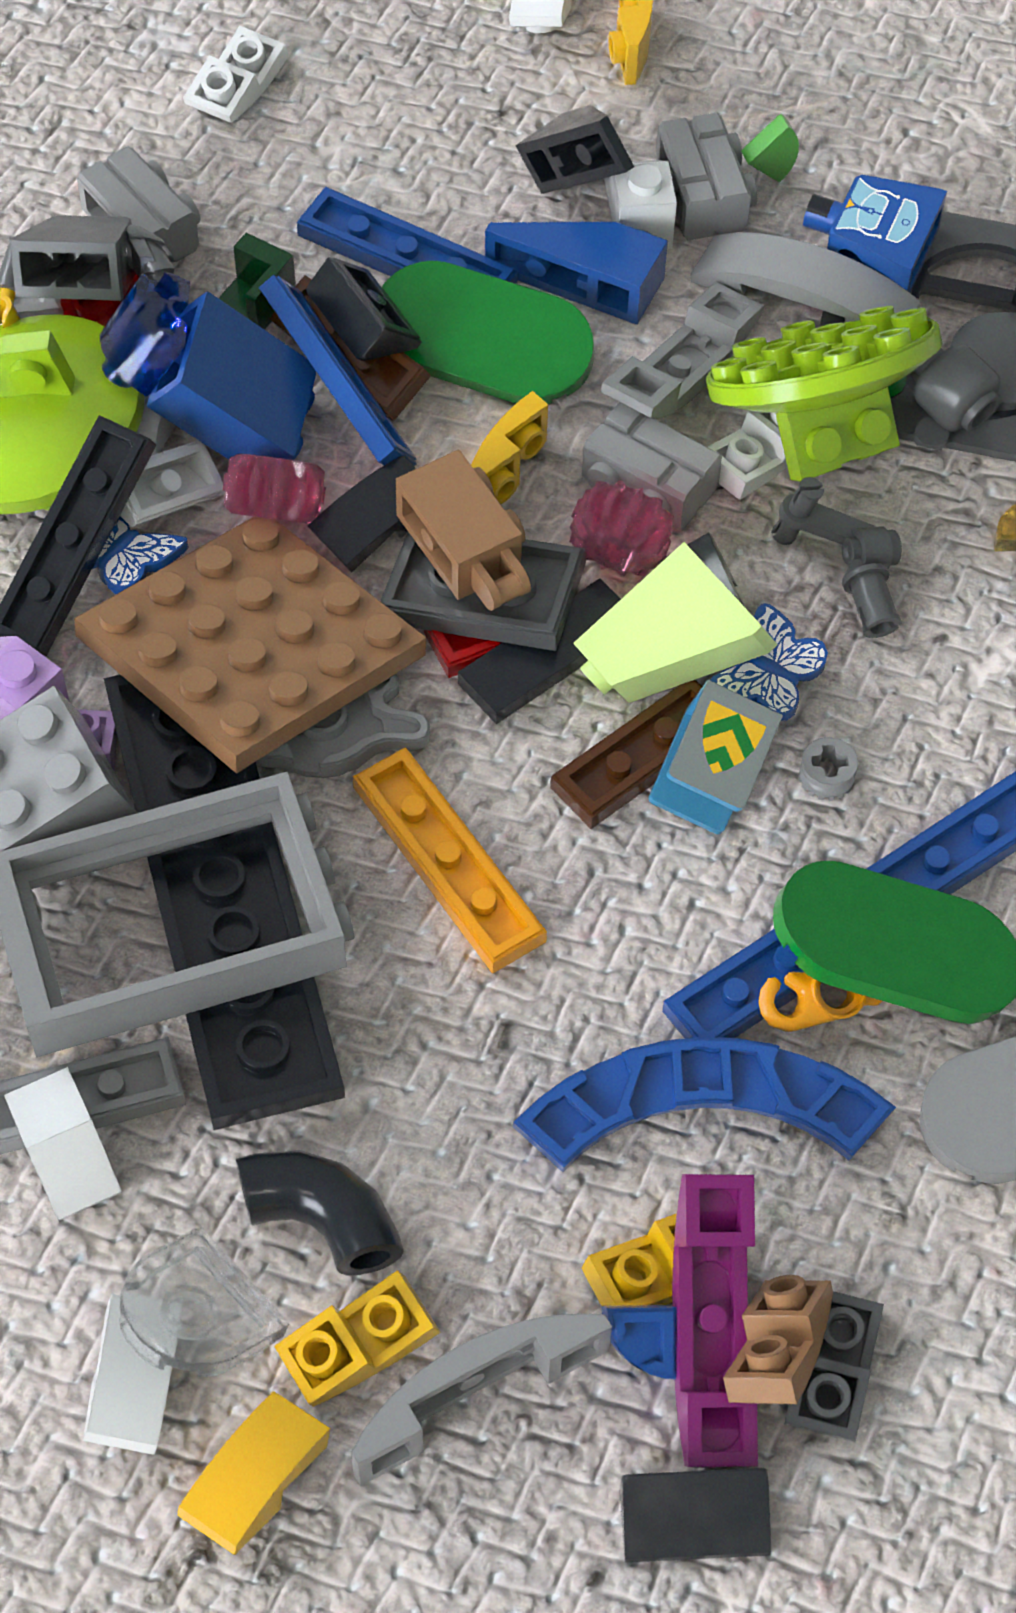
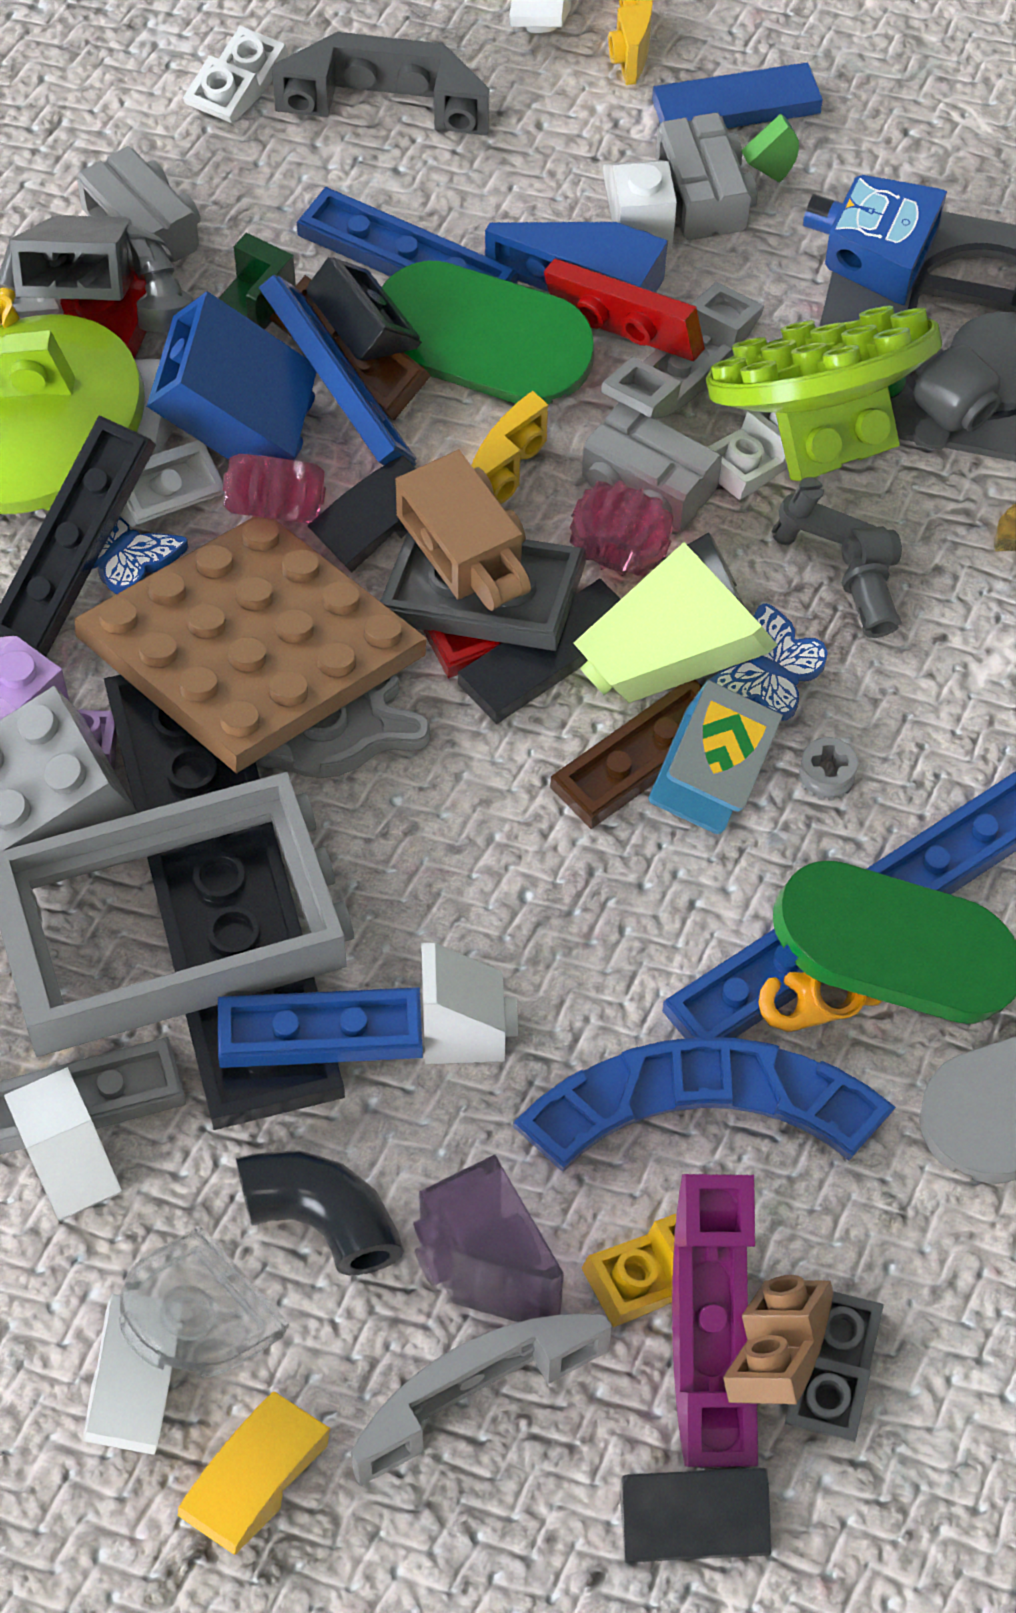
clear blue cylinder [99,272,190,397] -> none
yellow slope [274,1270,441,1407] -> none
light orange tile [353,747,547,974] -> none
black slope [515,105,634,194] -> none
blue tile [602,1305,676,1379] -> none
light grey slope [690,232,921,322] -> none
none -> blue tile [218,987,423,1068]
none -> dark grey slope [272,32,490,136]
none -> clear purple slope [413,1154,564,1322]
none -> white slope [421,943,518,1064]
none -> red plate [543,259,705,362]
none -> blue tile [652,62,823,129]

